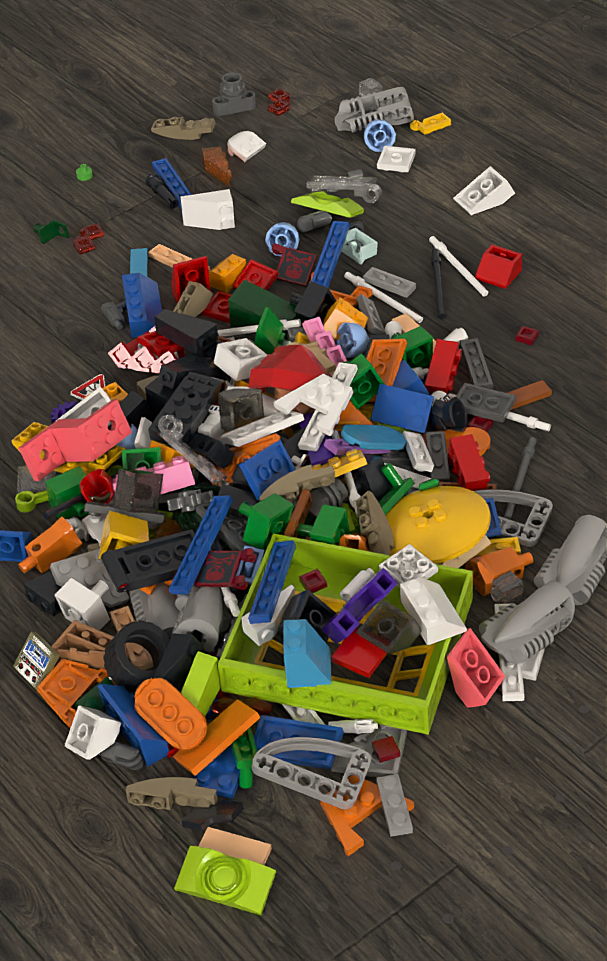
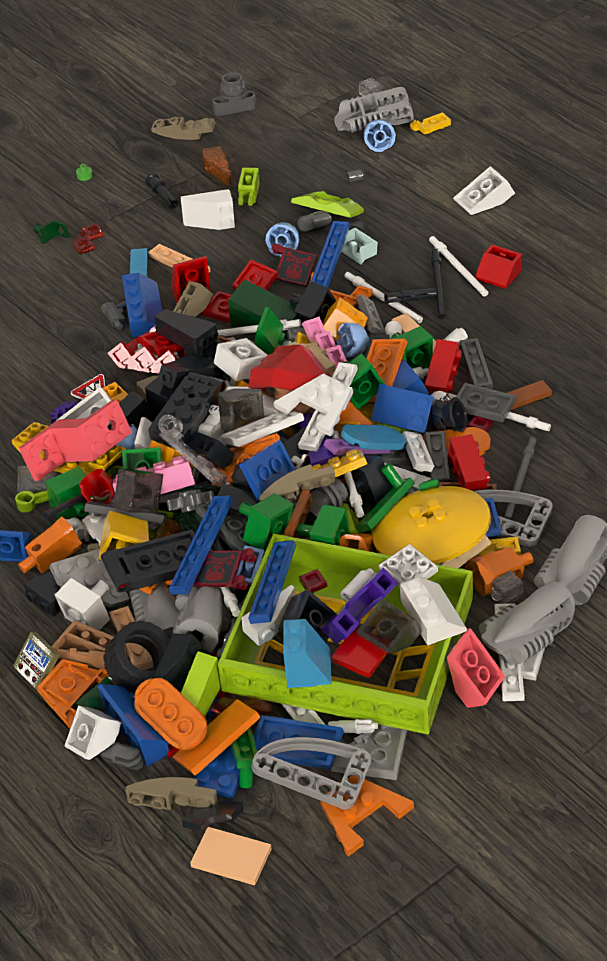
blue tile [152,158,192,210] -> none
lime slope [174,846,276,915] -> none
light orange slope [209,254,246,293] -> none
white slope [227,131,266,162] -> none
clear red tile [268,88,290,116] -> none
clear hinge [306,176,382,203] -> none
dark tan slope [356,491,395,556] -> none
light grey plate [363,267,416,298] -> none
dark red tile [372,736,401,763] -> none
light grey plate [376,774,413,837] -> none
white plate [377,146,415,172] -> none
dark red tile [515,326,539,345] -> none
none -> lime hinge [238,168,260,206]
none -> black pin [384,287,436,304]

